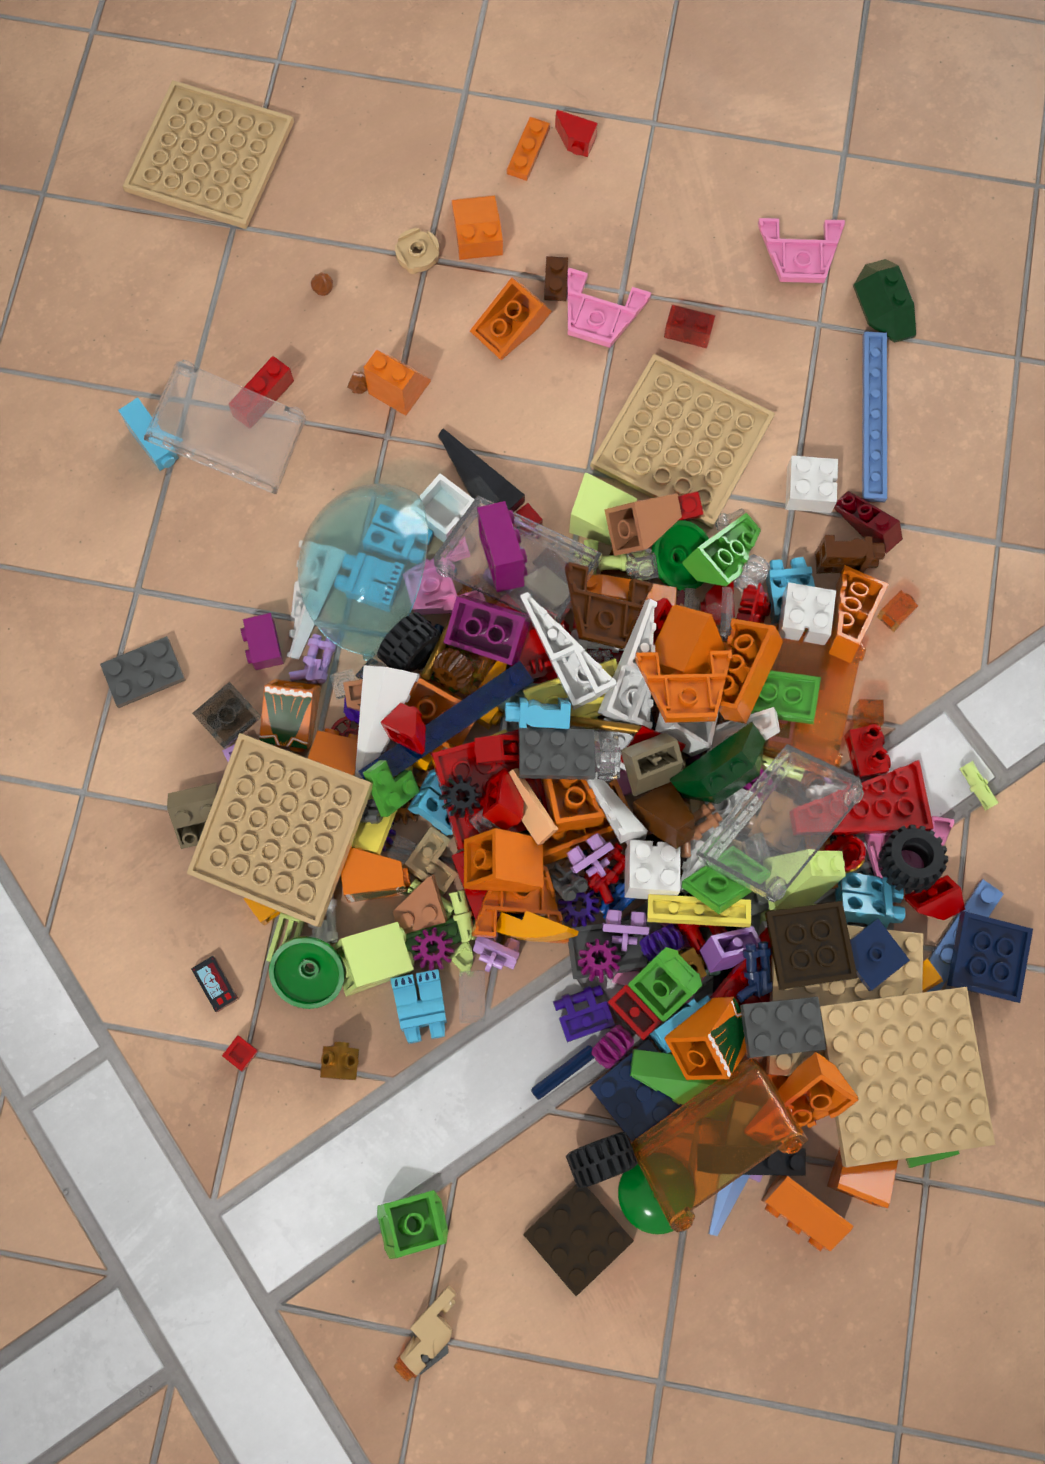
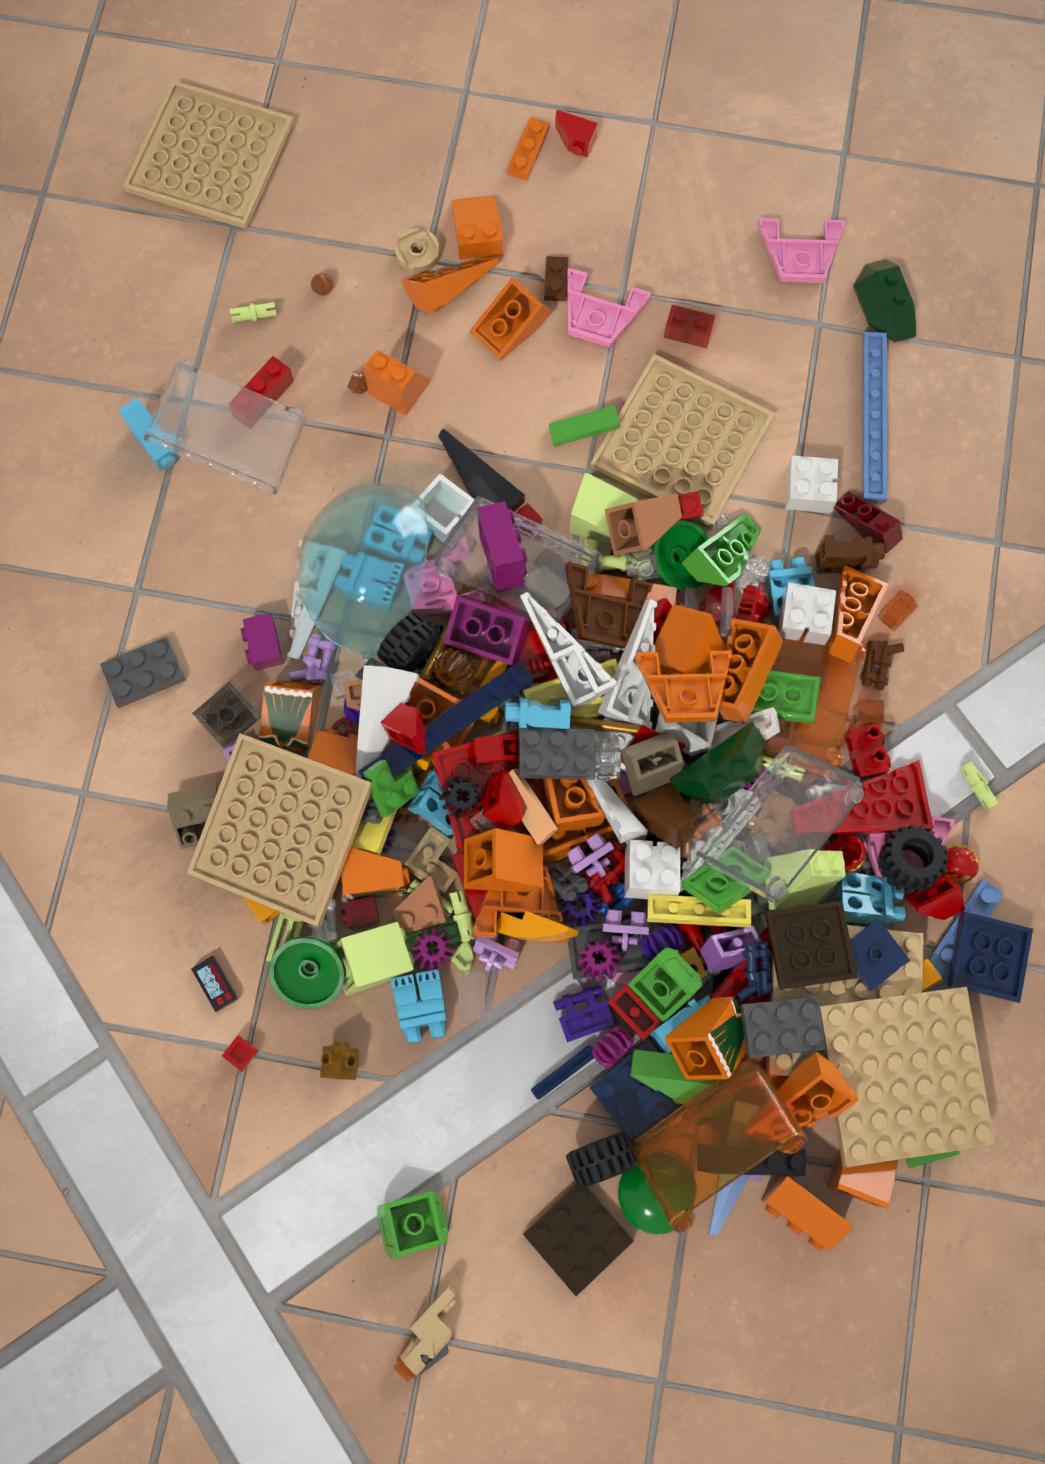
none -> yellowish green pin [229,302,277,323]
none -> dark red brick [341,896,380,930]
none -> orange wedge [401,256,499,313]
none -> bright green tile [549,405,620,447]
none -> reddish brown piece [860,640,904,690]
none -> red hair [943,844,979,884]

